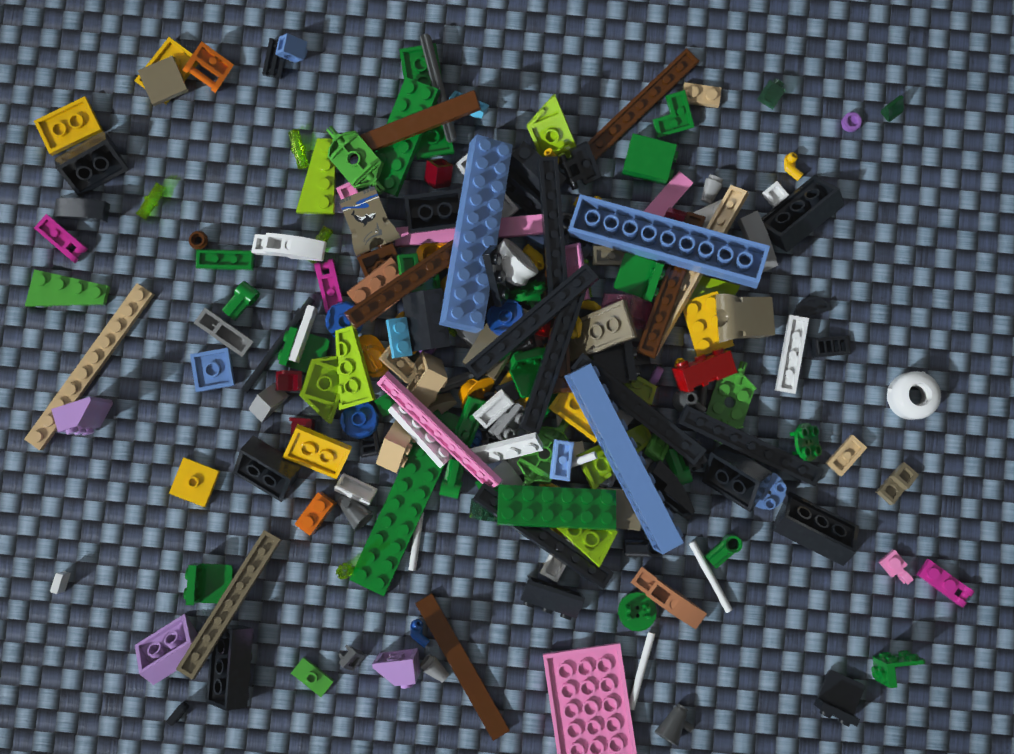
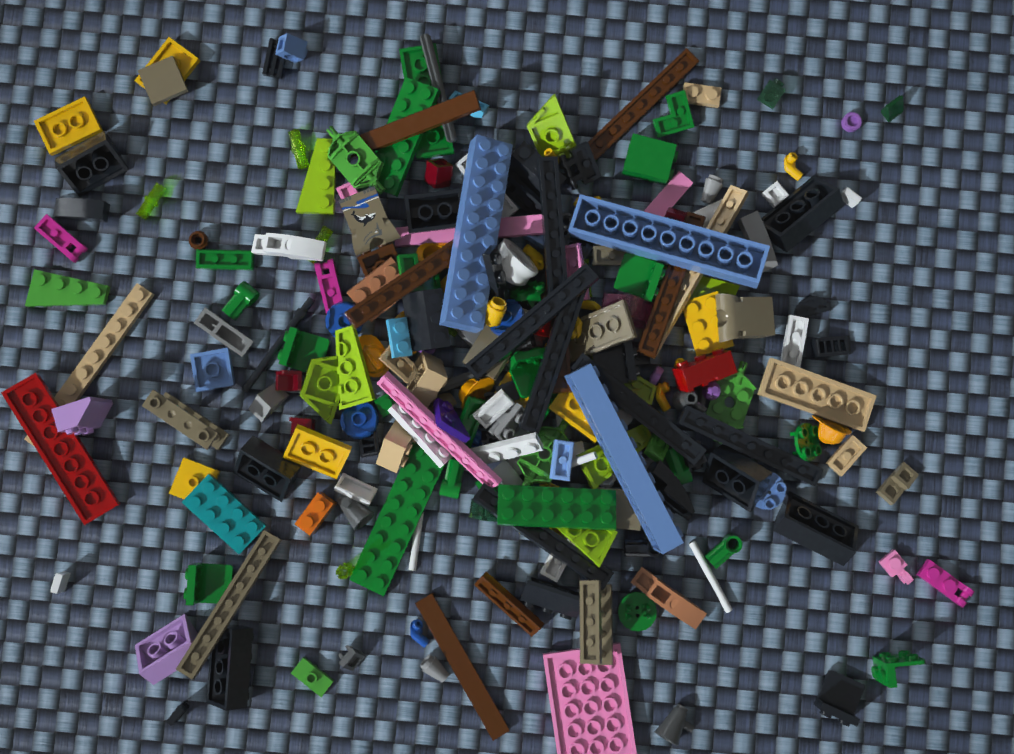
orange plate [183,41,234,93] -> none
white tile [289,305,318,363] -> none
lavender slope [372,648,421,689] -> none
white bar [629,631,655,710] -> none
white piece [887,371,941,420] -> none
none -> red plate [1,373,120,525]
none -> dark tan fence [142,389,230,450]
none -> teal plate [181,473,267,554]
none -> dark purple wing [433,398,471,444]
none -> reddish brown plate [474,572,544,637]
none -> yellow brick [485,297,507,327]
none -> dark tan fence [580,580,613,665]
none -> yellow arm [655,382,671,412]
none -> medium lavender plate [702,381,721,400]
none -> tan plate [757,358,877,432]
none -> light orange piece [812,415,852,445]
none -> white tile [841,187,862,208]

